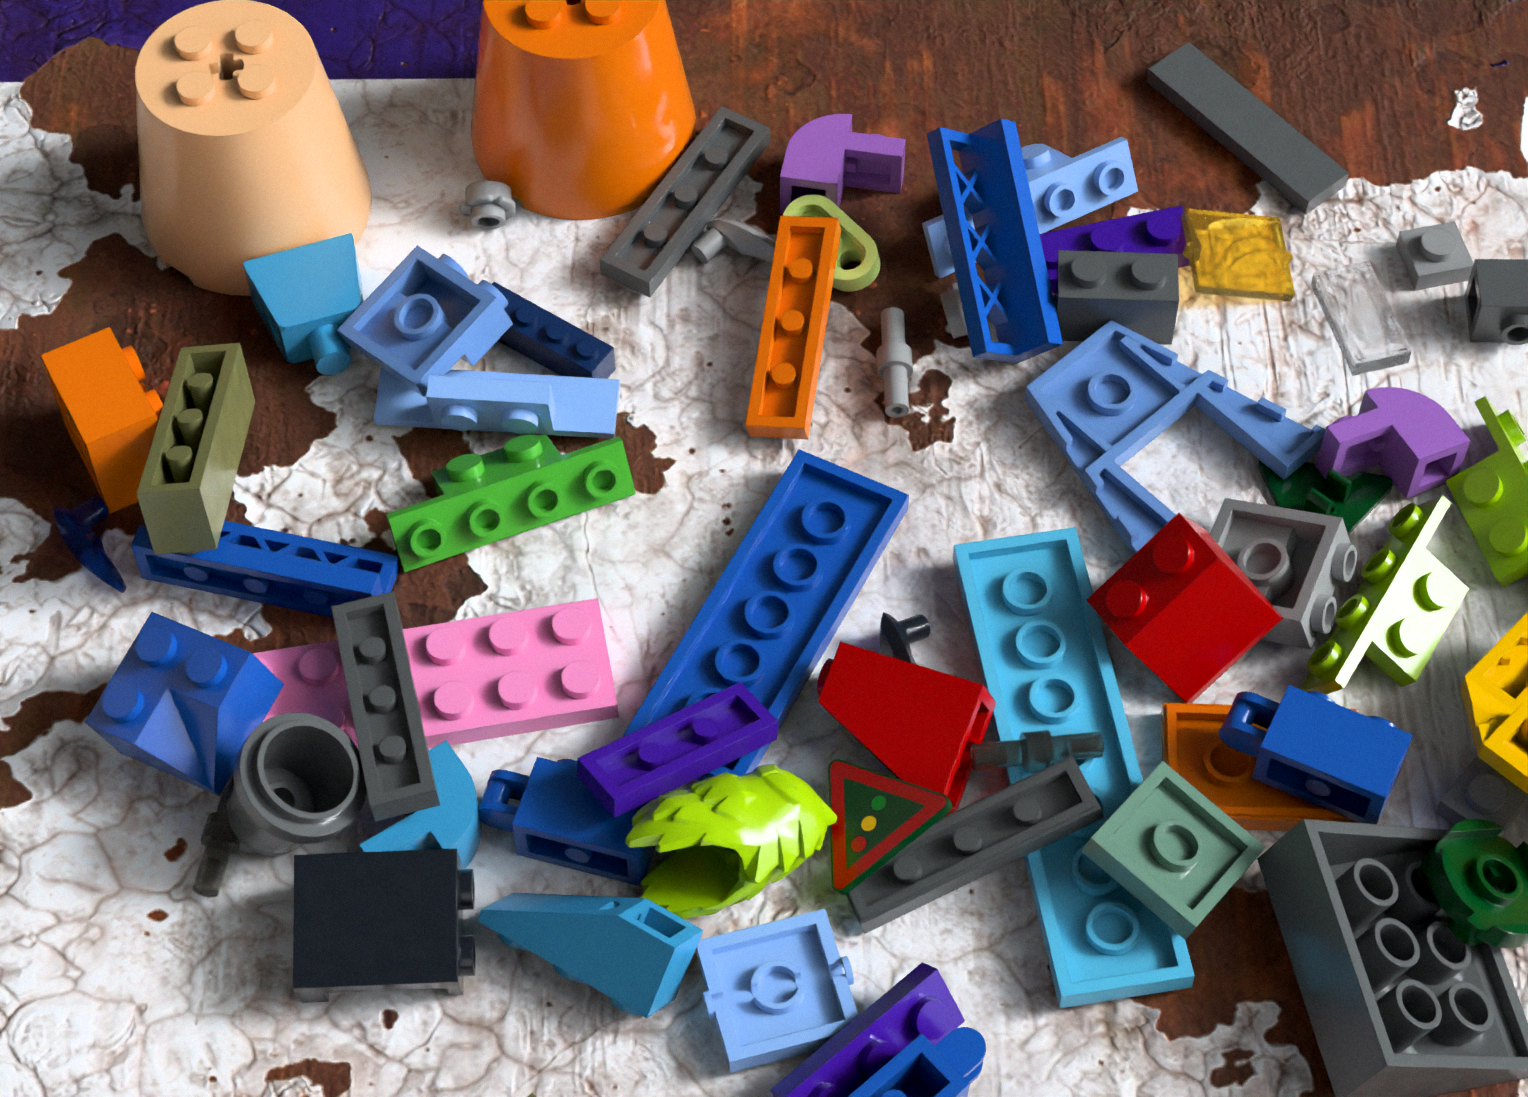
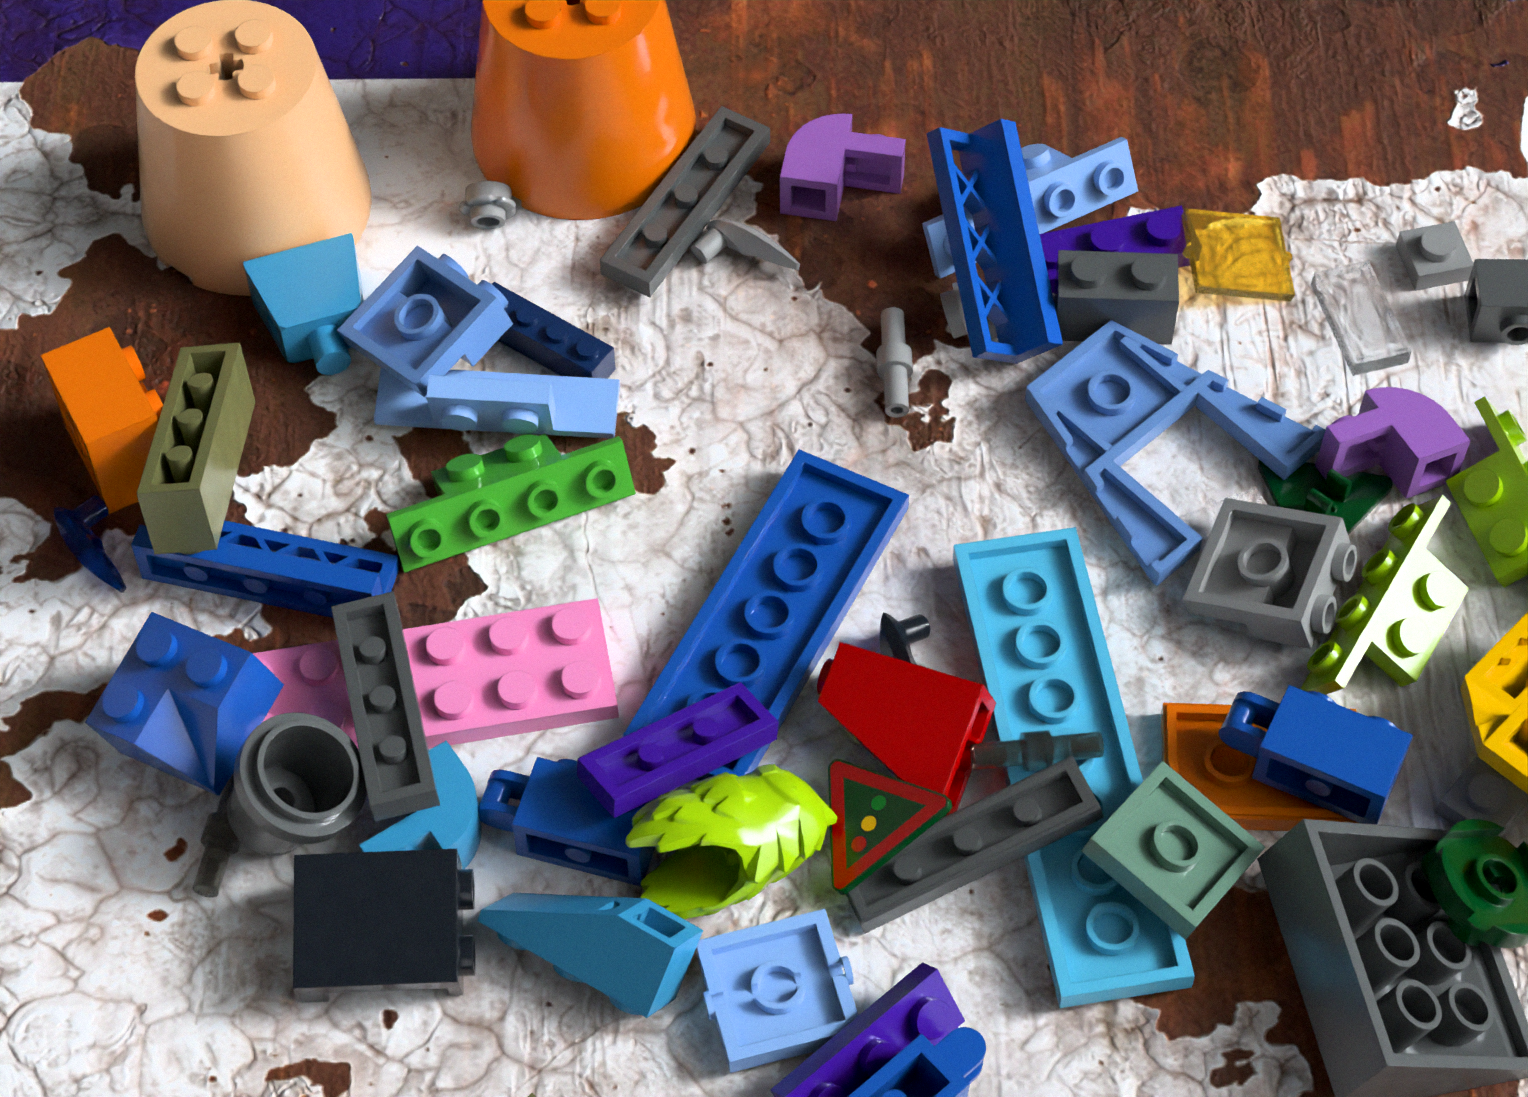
orange plate [745,216,841,440] -> none
yellowish green plate [783,194,881,292] -> none
red slope [1086,513,1283,703] -> none
dark grey tile [1146,42,1349,214] -> none

